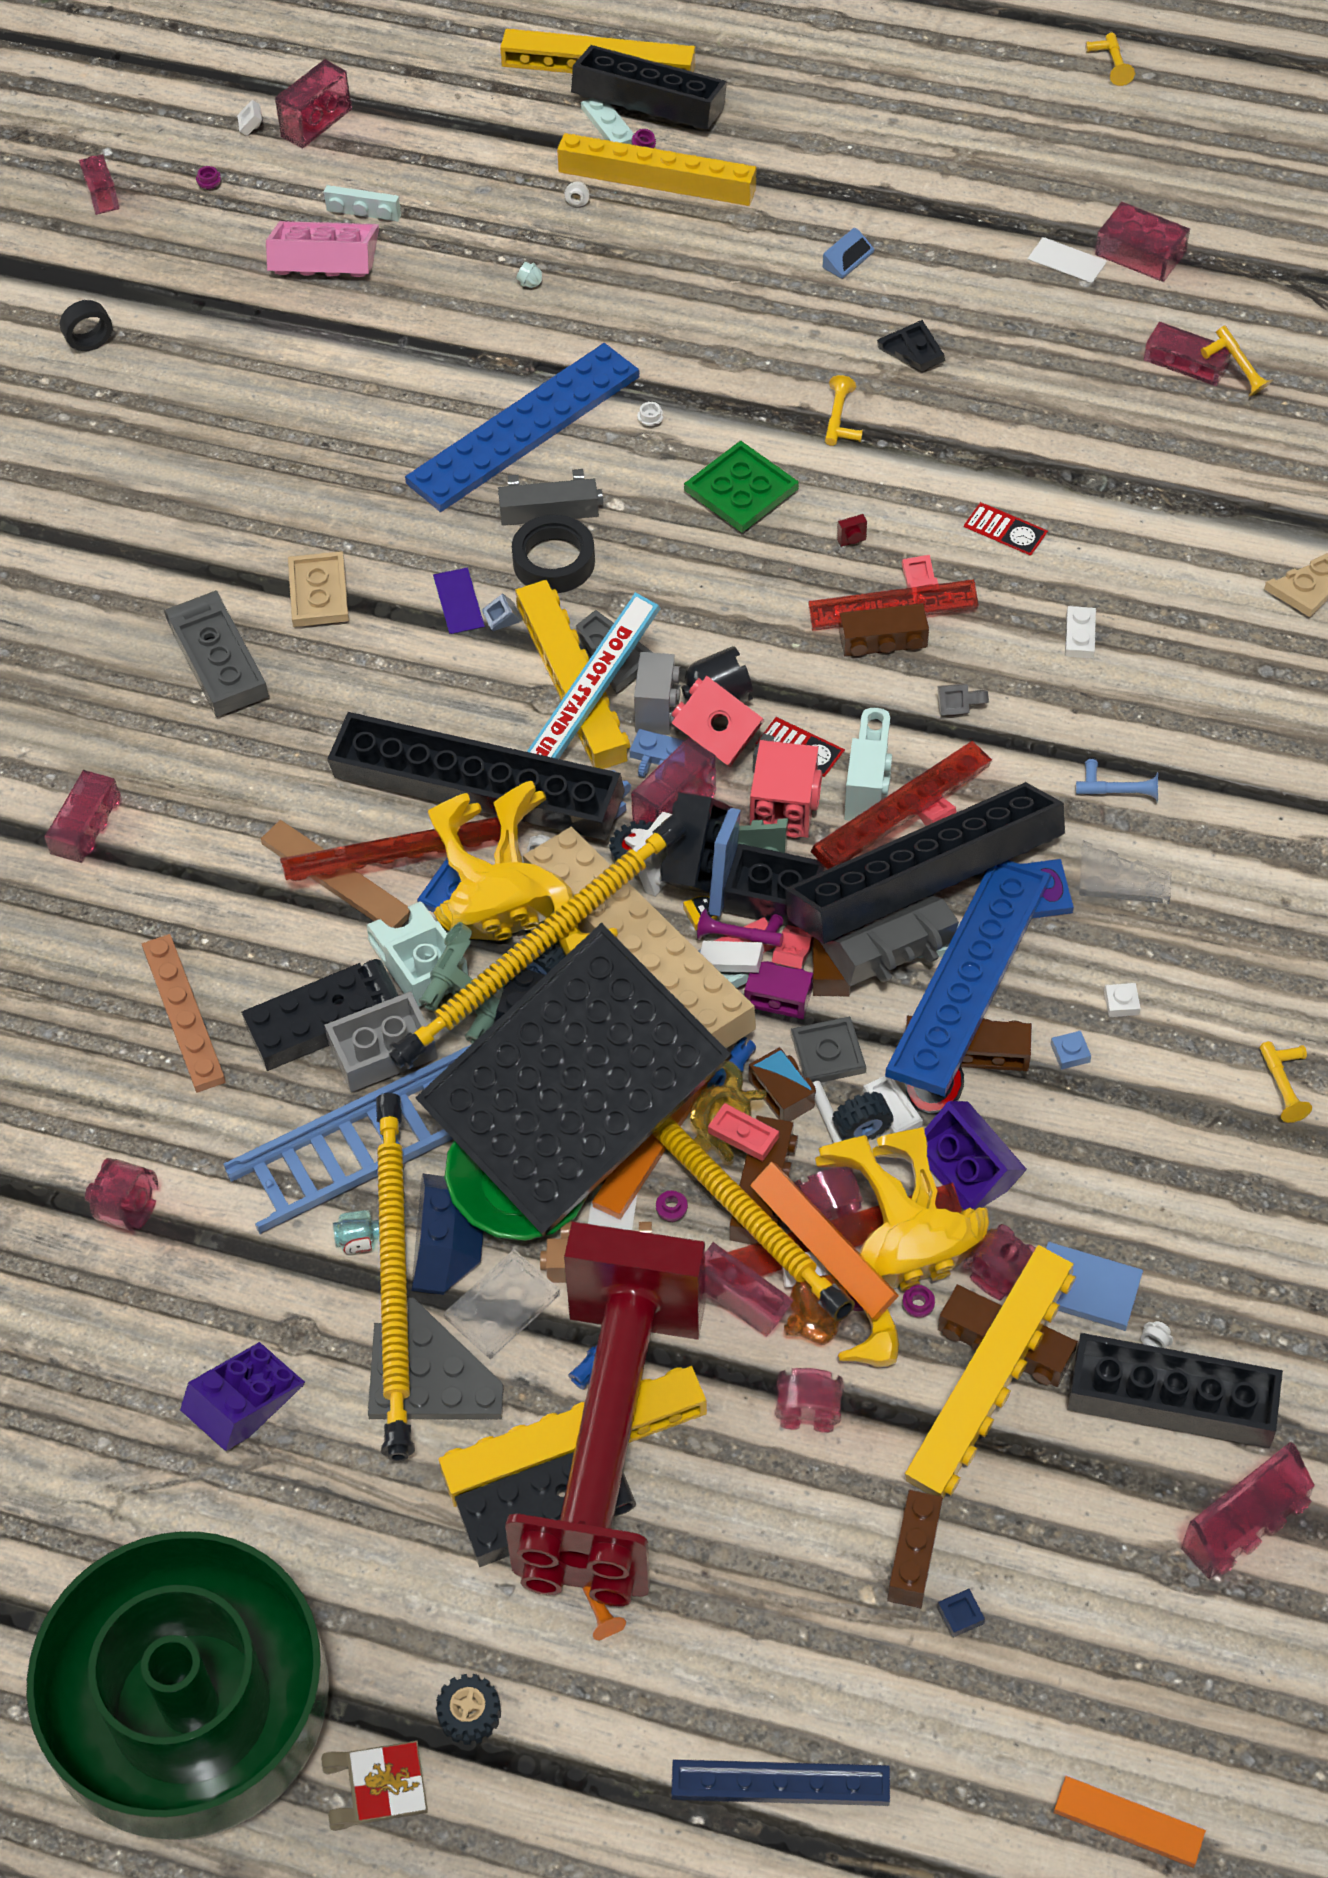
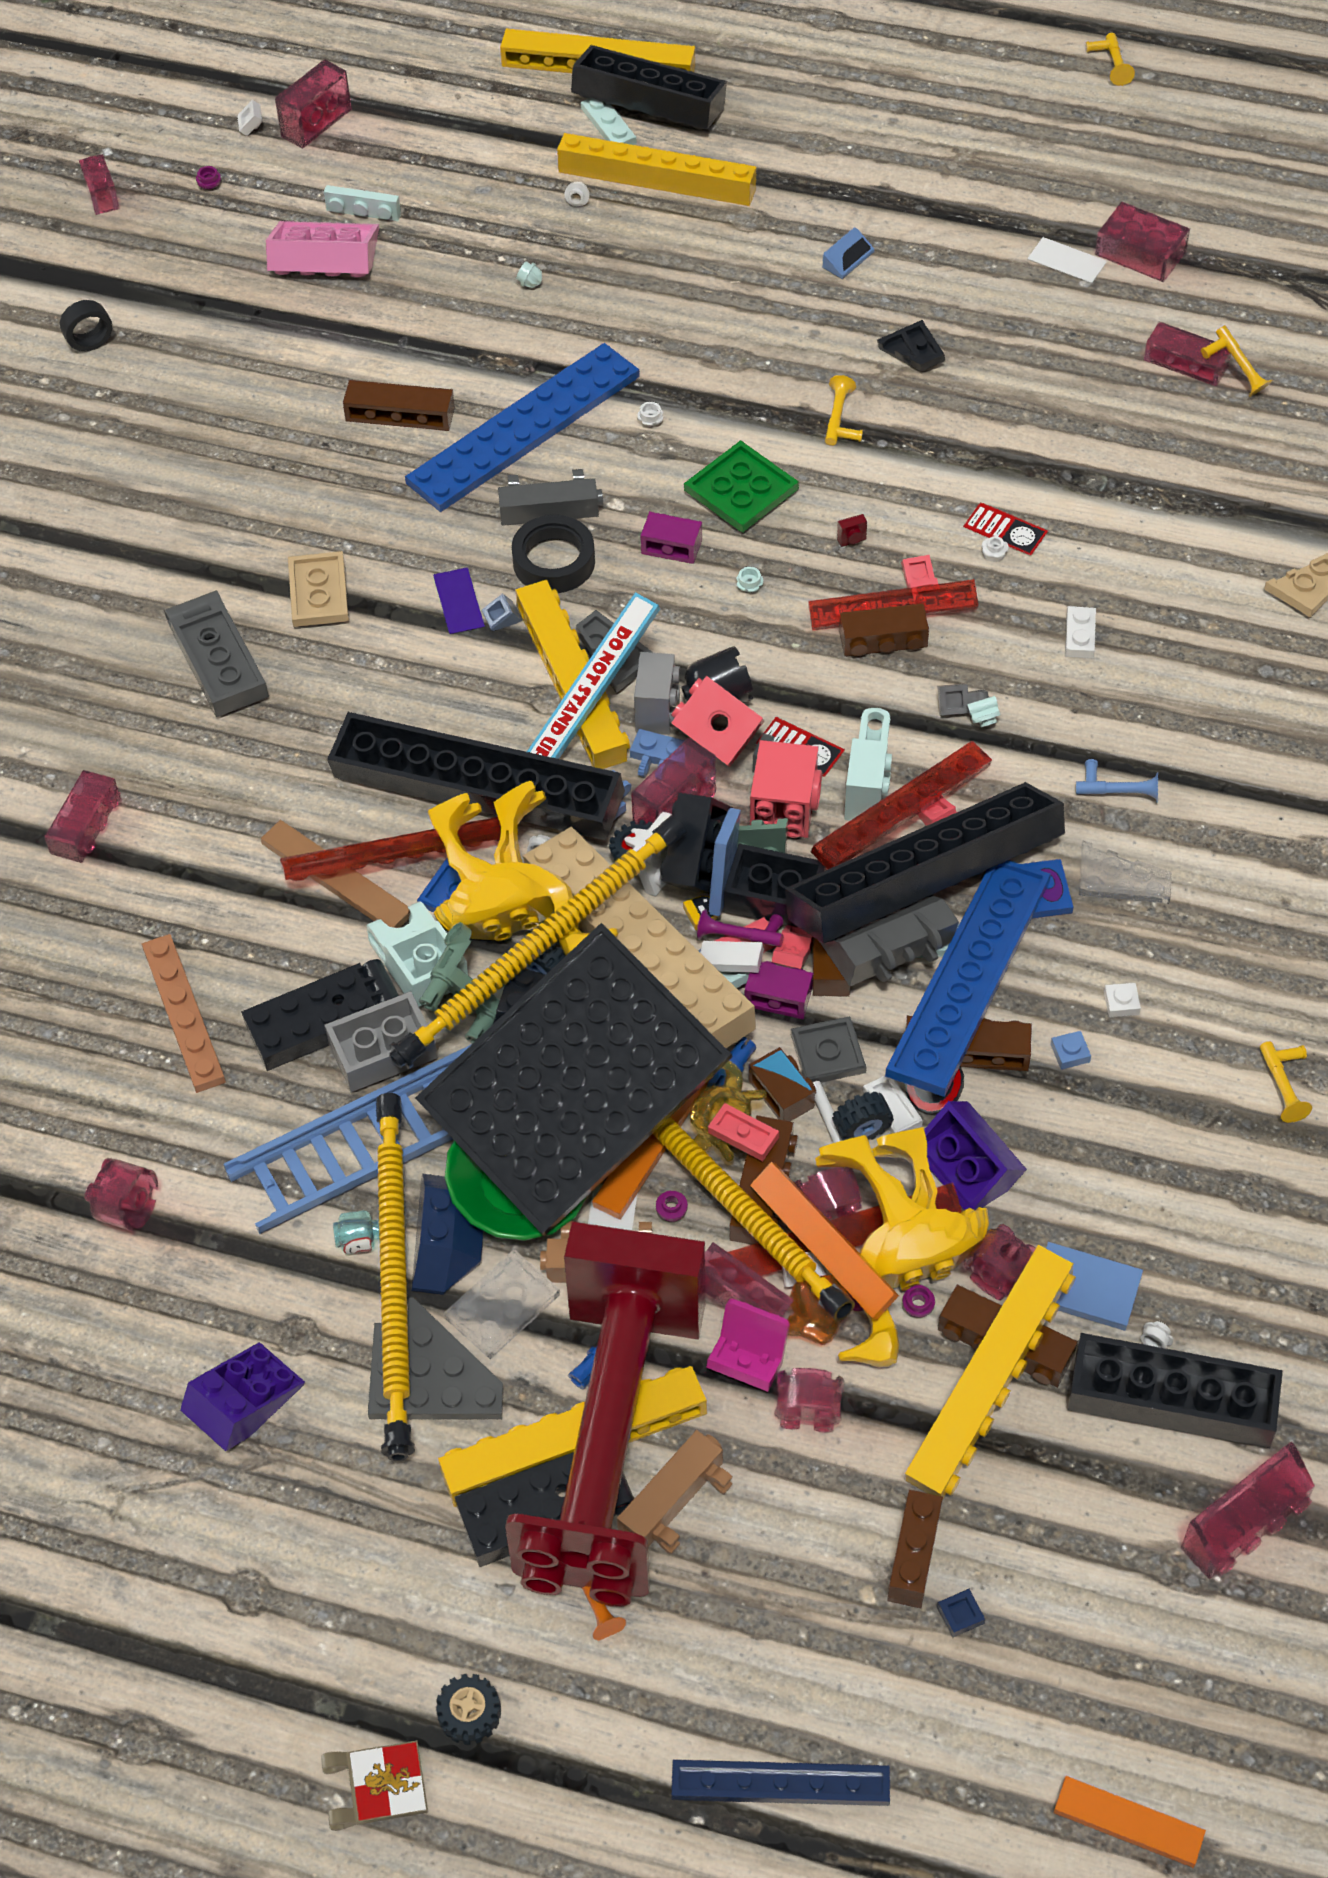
dark green brick [26,1531,329,1840] -> none
magenta plate [631,129,656,148] -> none
none -> reddish brown brick [343,380,455,431]
none -> medium nougat brick [617,1430,733,1554]
none -> magenta brick [640,512,702,564]
none -> dark pink bracket [706,1299,790,1392]
none -> light aqua plate [736,567,763,592]
none -> light aqua plate [967,696,1001,727]
none -> white plate [982,536,1009,562]

